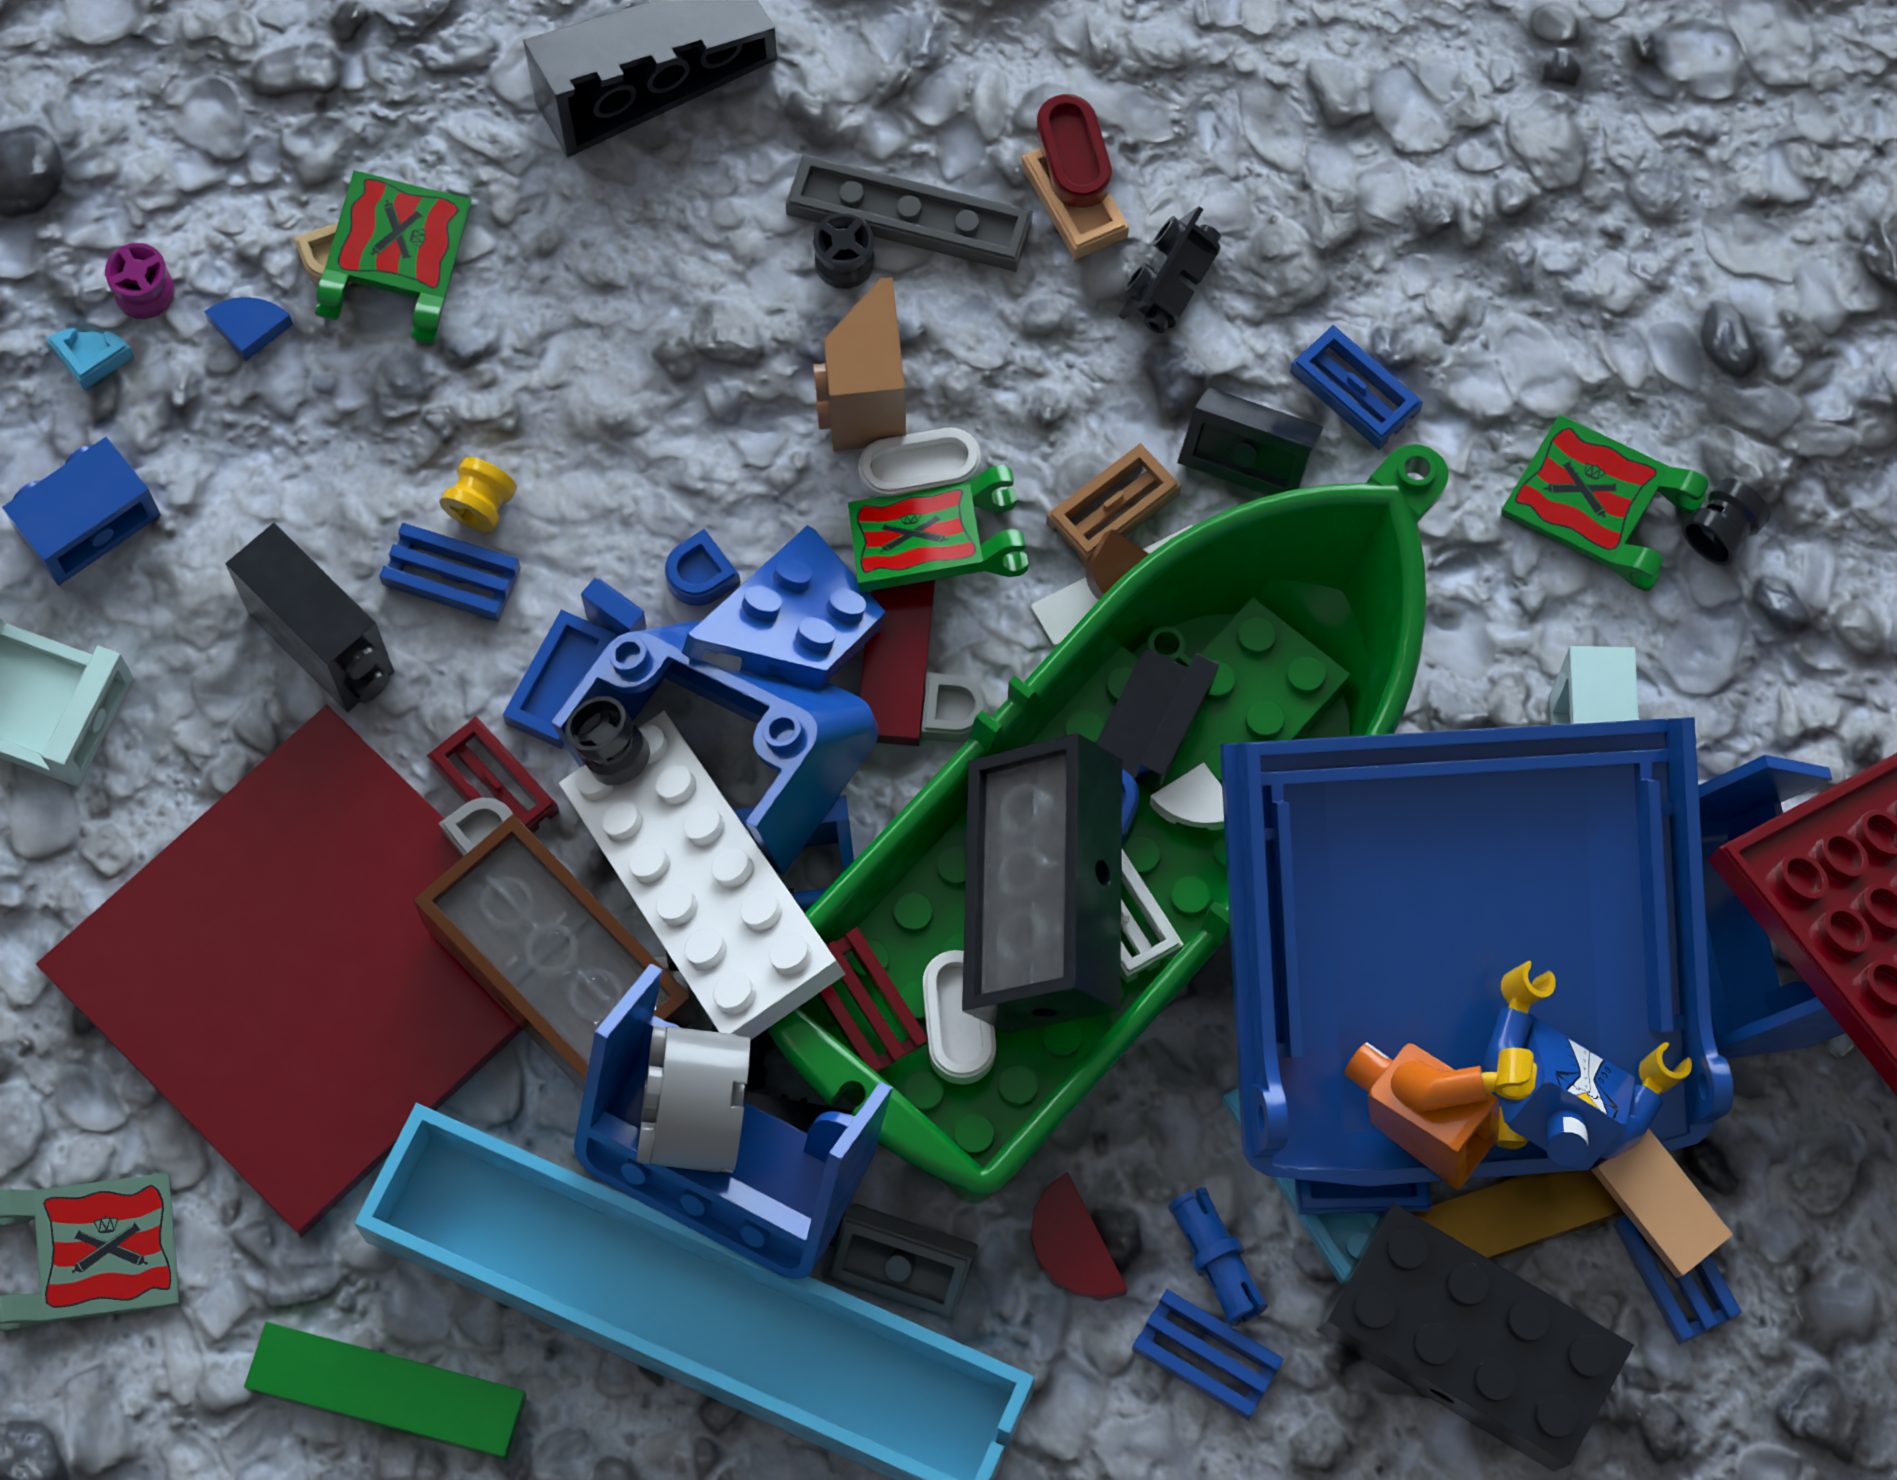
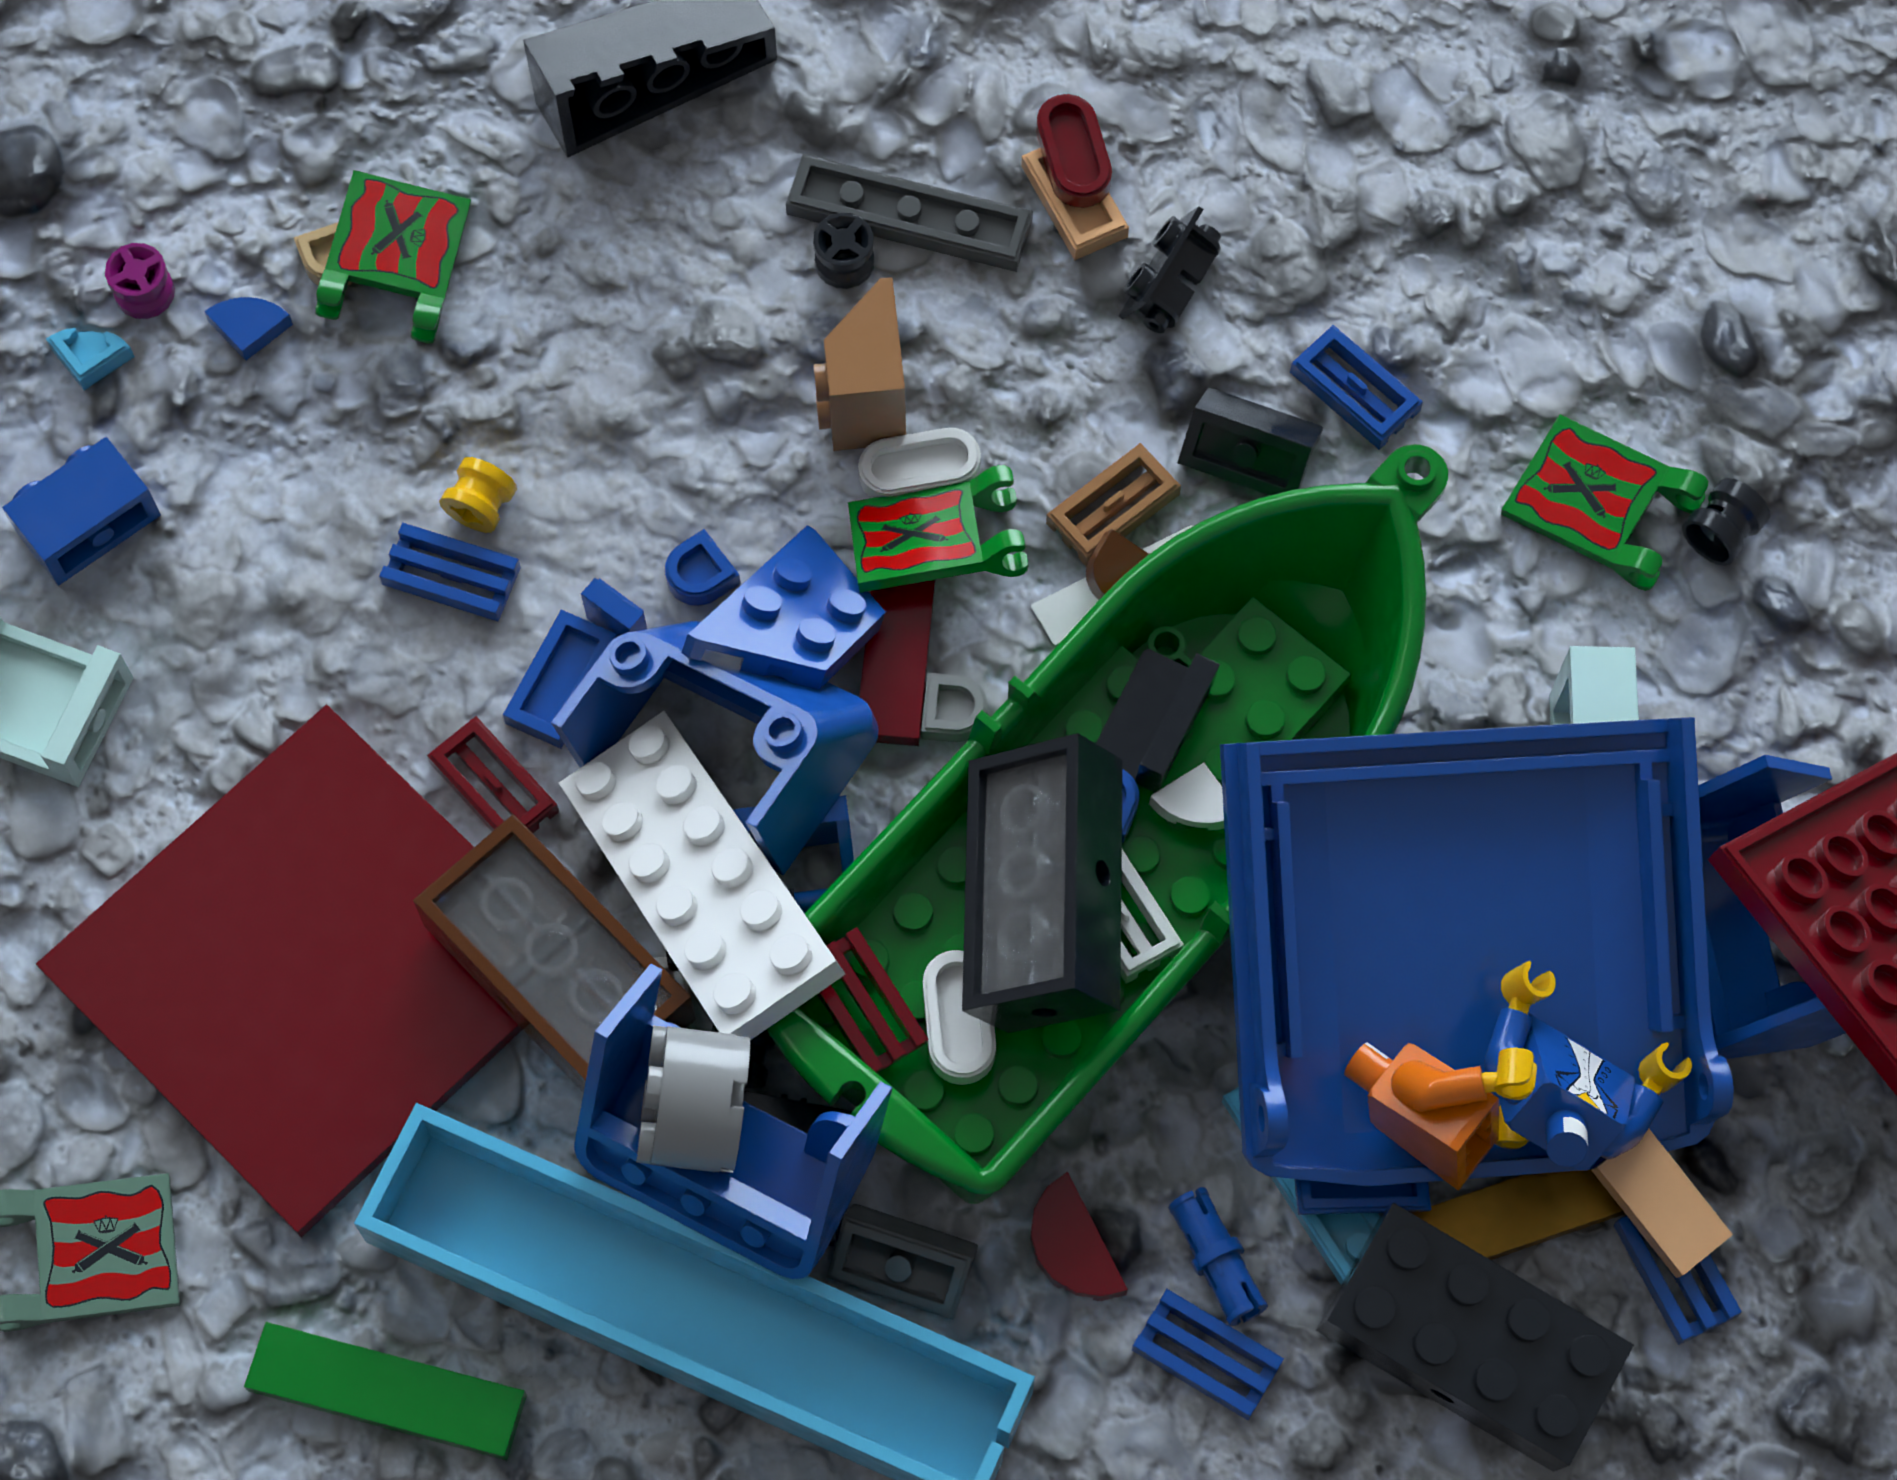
black brick [225,522,395,713] -> none
light grey tile [438,798,513,857] -> none
black wheel [565,696,650,785] -> none

